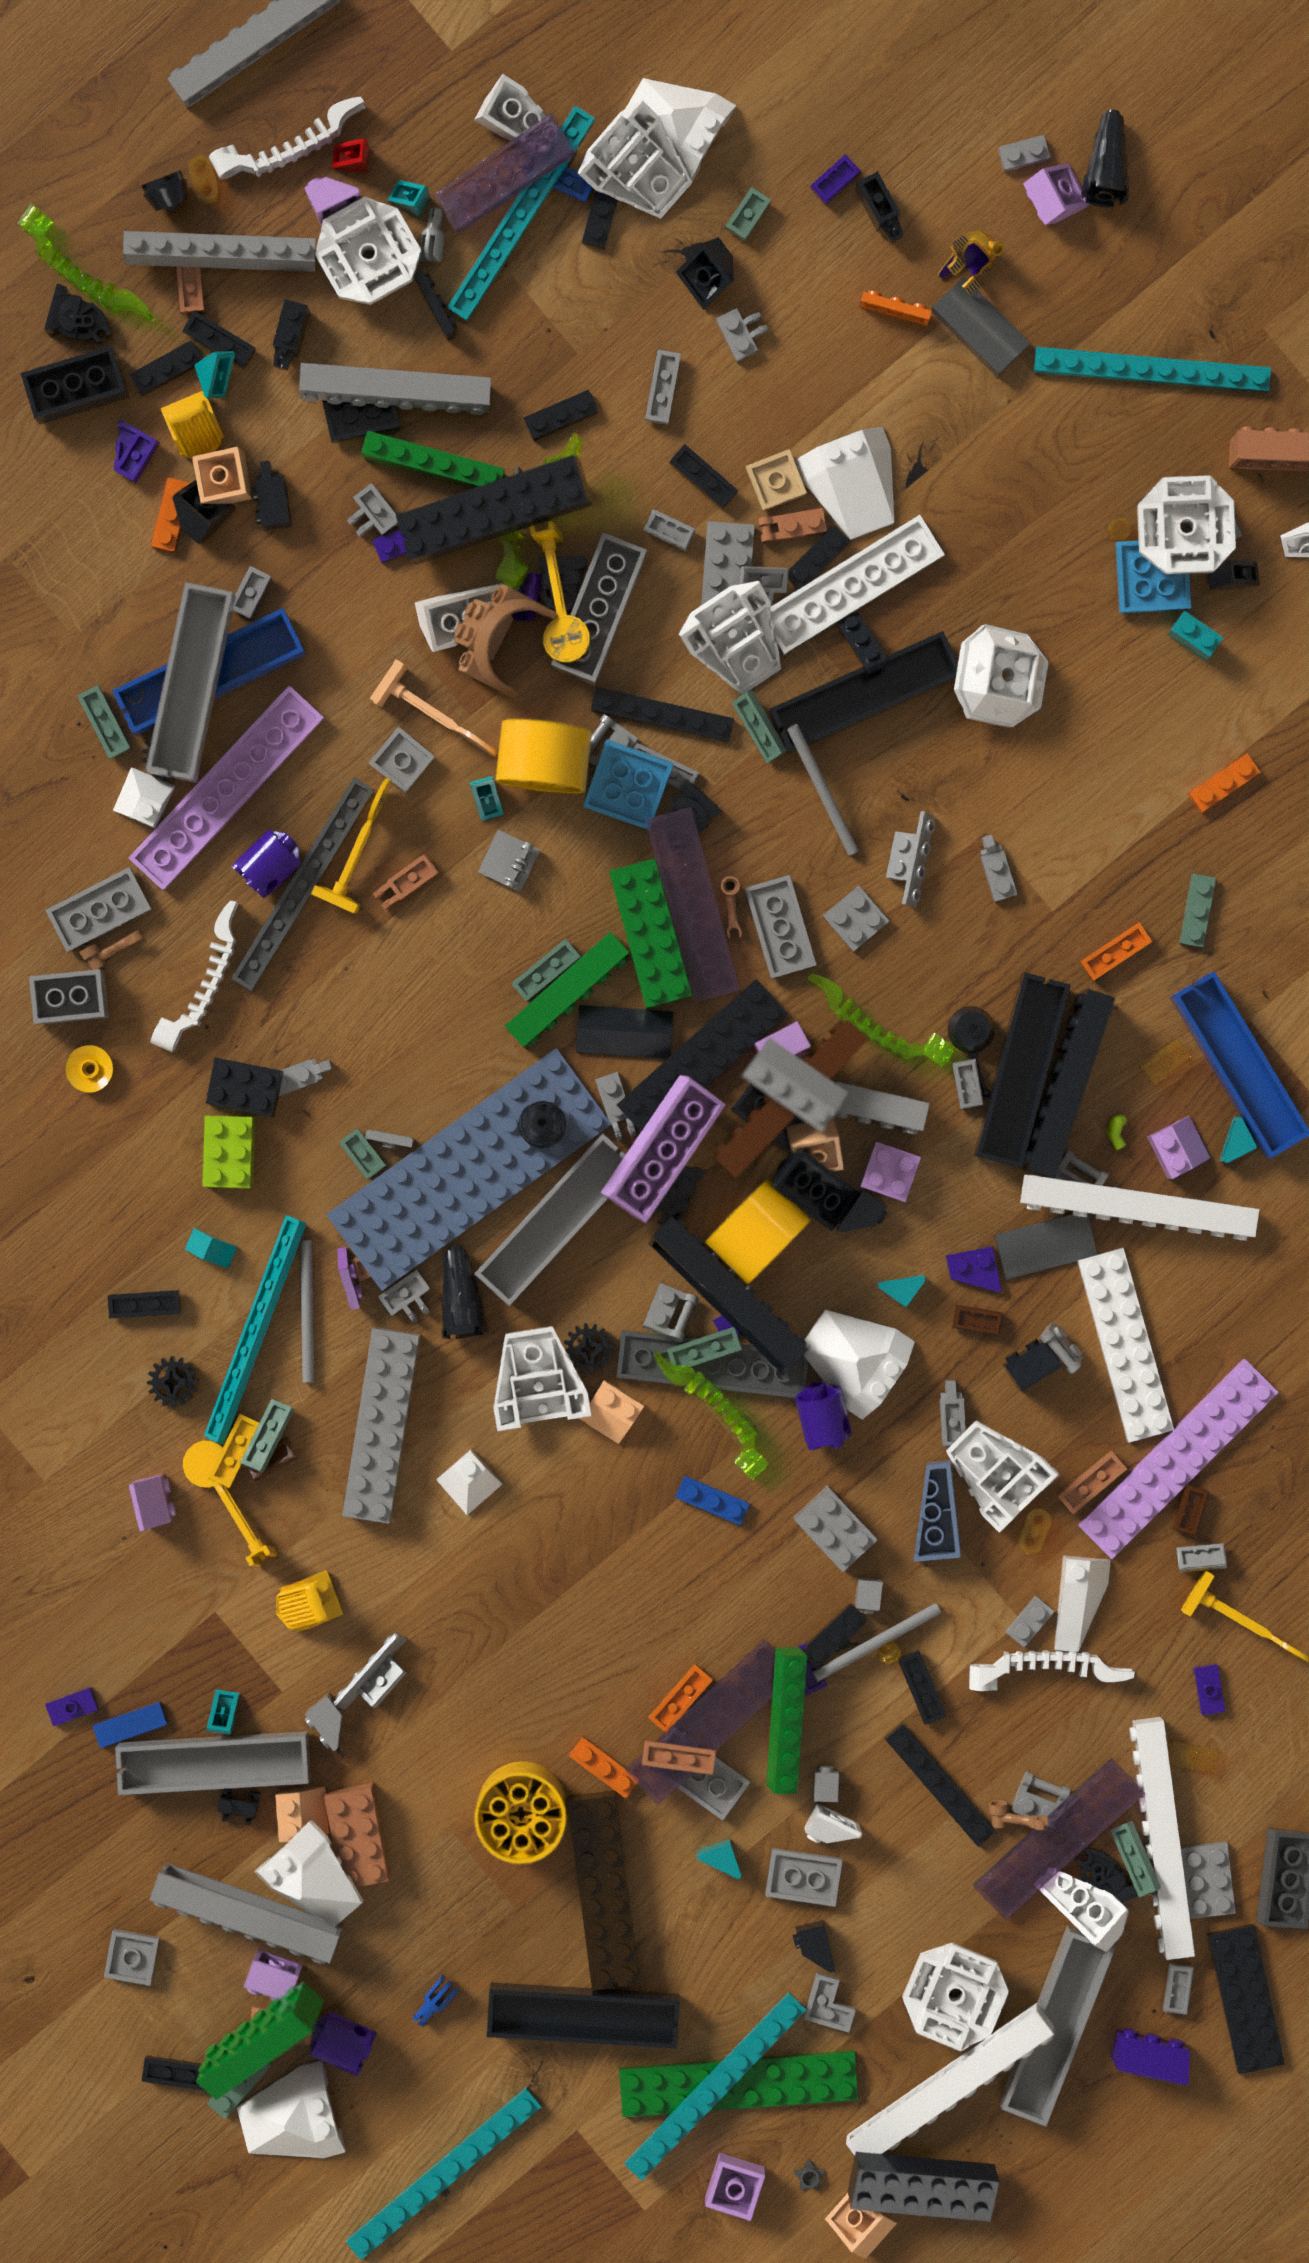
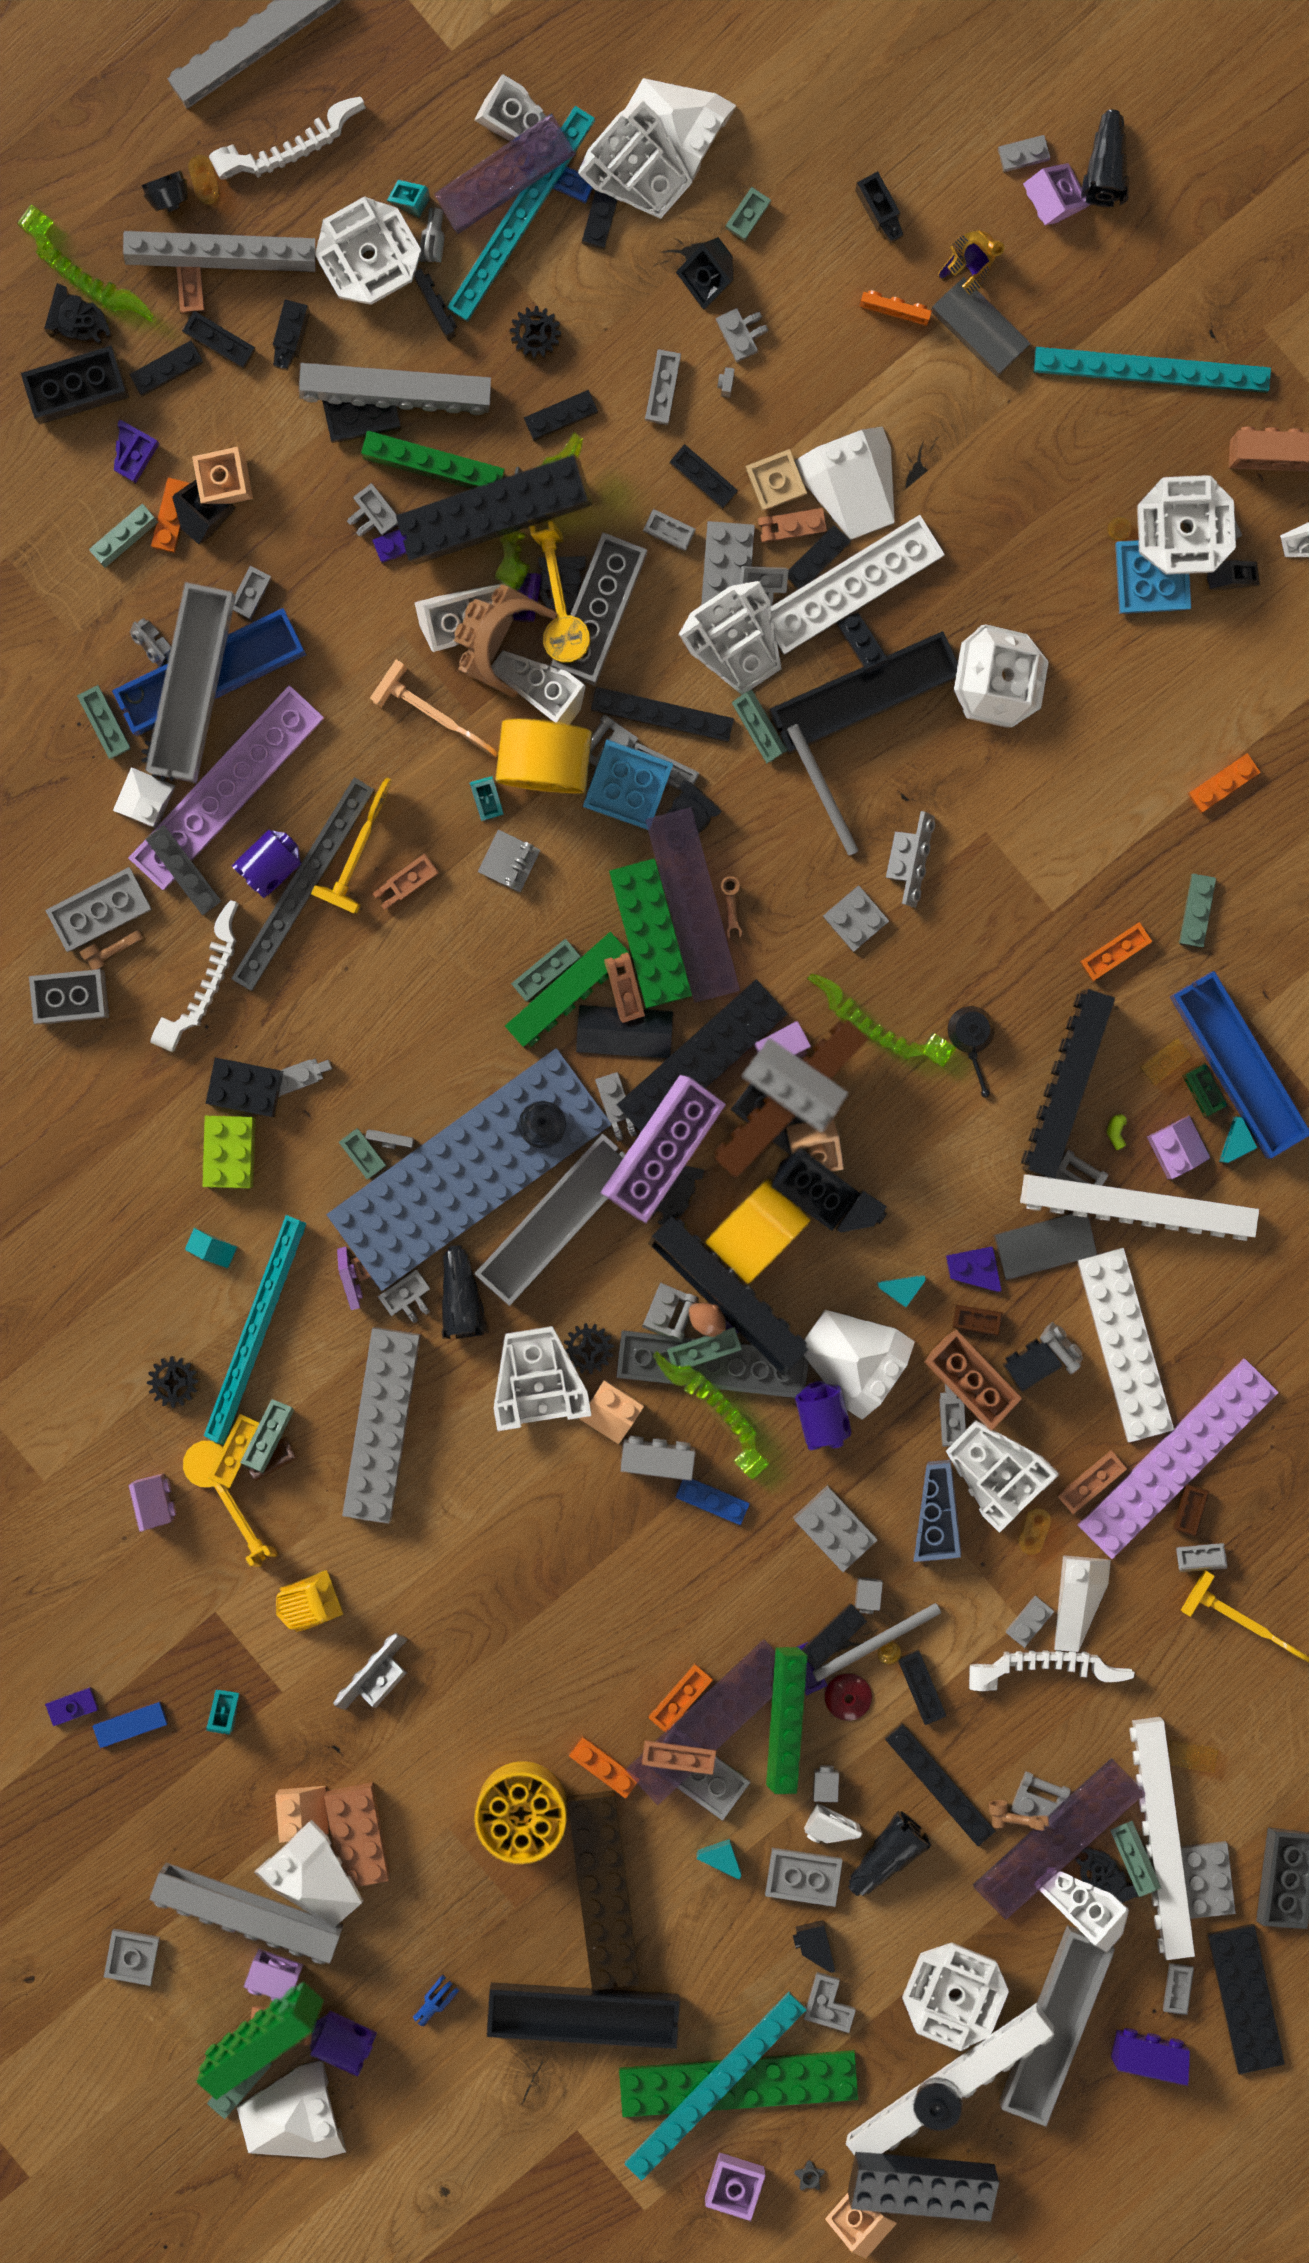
yellow dish [66,1045,113,1093] -> none
black plate [108,1290,181,1319] -> none
light grey piece [115,1731,311,1795] -> none
black plate [141,2055,205,2091] -> none
yellow piece [161,391,225,459] -> none
teal slope [195,351,235,399] -> none
black piece [218,1788,261,1826] -> none
black hinge [252,461,292,531] -> none
light grey piece [300,1240,314,1382] -> none
lavender slope [304,177,361,226] -> none
light grey slope [305,1693,344,1751] -> none
red slope [331,138,370,173] -> none
teal plate [346,2087,542,2260] -> none
light grey plate [369,727,435,794] -> none
white slope [436,1449,503,1515] -> none
light grey plate [744,875,816,979] -> none
dark purple plate [810,154,861,205] -> none
light grey brick [834,1082,930,1135] -> none
lavender brick [859,1142,921,1202] -> none
light grey plate [952,1059,984,1110] -> none
black piece [973,972,1071,1168] -> none
light grey hinge [980,835,1018,902] -> none
teal brick [1167,611,1223,661] -> none
dark purple plate [1193,1664,1225,1715] -> none
none -> sand green plate [89,504,158,568]
none -> light grey hinge [130,618,172,667]
none -> dark grey plate [145,825,221,916]
none -> white wedge [491,651,586,725]
none -> black gear [510,306,561,360]
none -> nougat plate [604,953,645,1023]
none -> light grey brick [620,1435,695,1480]
none -> nougat hat [689,1303,726,1337]
none -> light grey plate [717,367,735,397]
none -> dark red dish [825,1673,872,1721]
none -> black cone [848,1810,932,1896]
none -> black piece [913,2077,963,2131]
none -> nougat slope [925,1330,1022,1431]
none -> dark green hinge [1182,1063,1227,1117]

